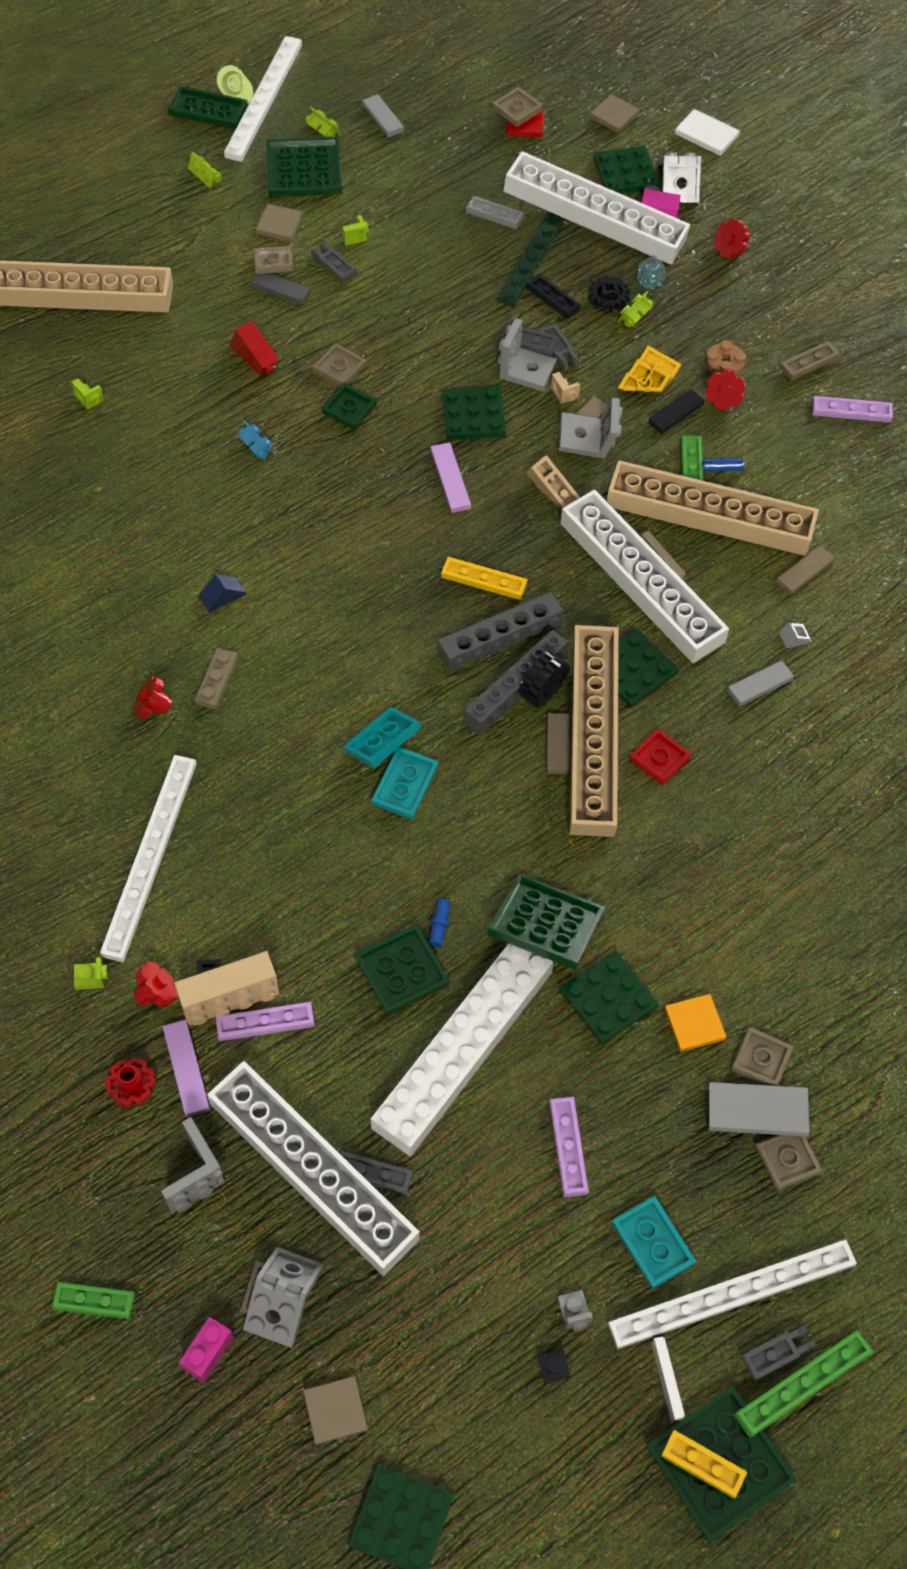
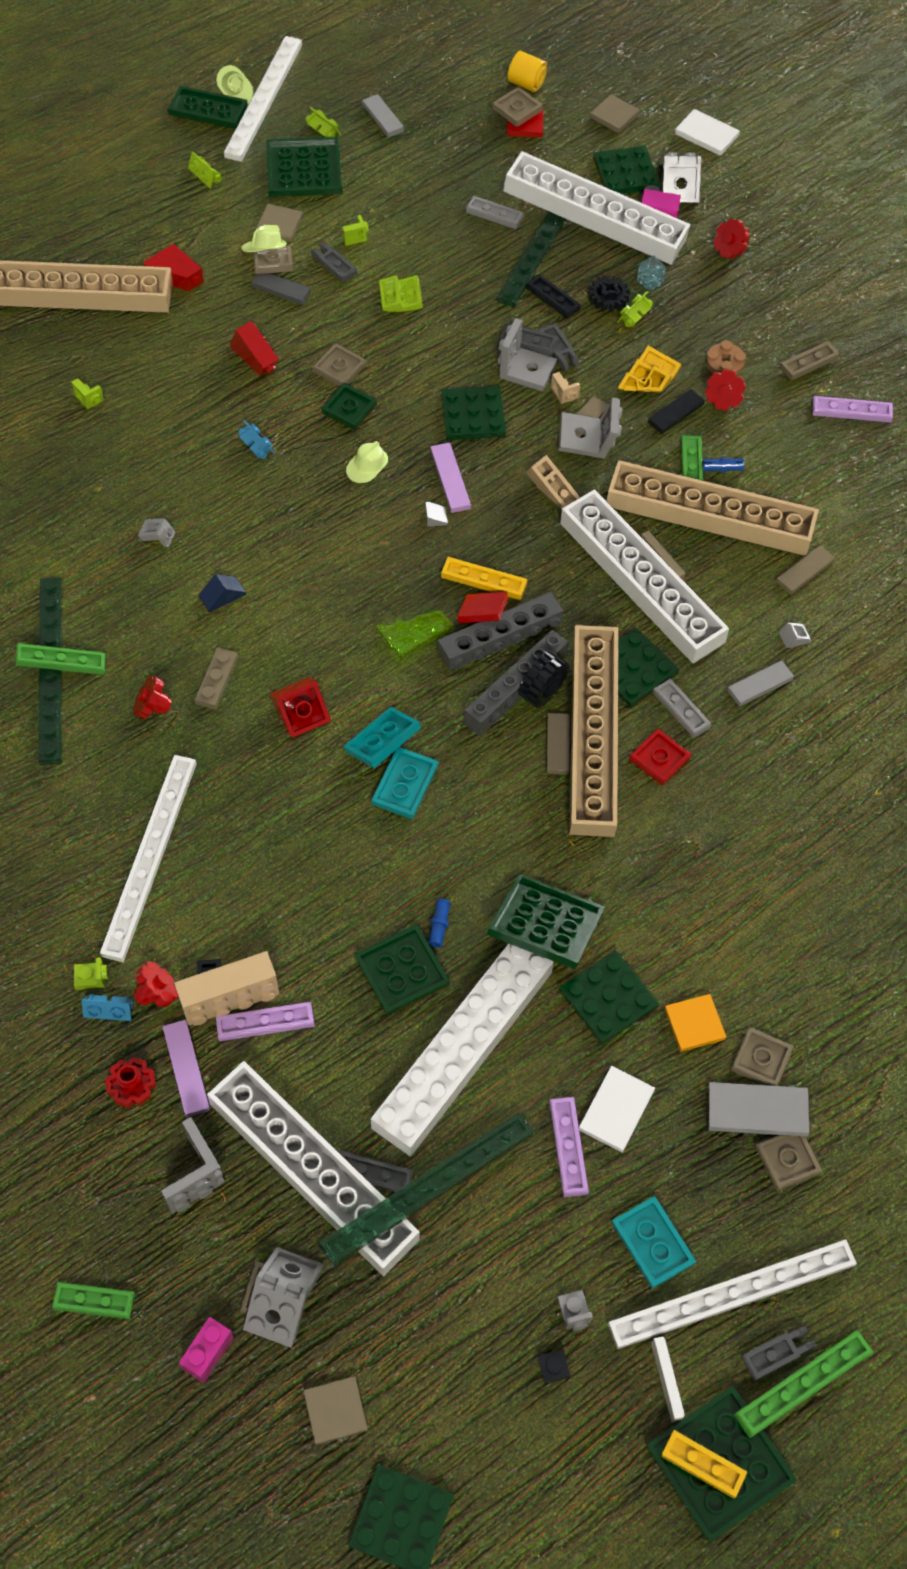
none -> bright green tile [15,643,105,675]
none -> clear green plate [38,577,62,765]
none -> dark azure hinge [81,994,134,1021]
none -> light grey bracket [138,518,175,547]
none -> red slope [143,244,204,291]
none -> yellowish green piece [241,225,286,252]
none -> red slope [270,677,331,738]
none -> clear green plate [318,1113,534,1267]
none -> yellowish green piece [346,441,388,483]
none -> clear neon green wing [376,610,453,660]
none -> lime slope [379,275,423,312]
none -> slope [425,502,448,527]
none -> red tile [457,592,509,623]
none -> yellow piece [507,51,547,92]
none -> white tile [579,1066,655,1153]
none -> light grey tile [653,678,711,738]

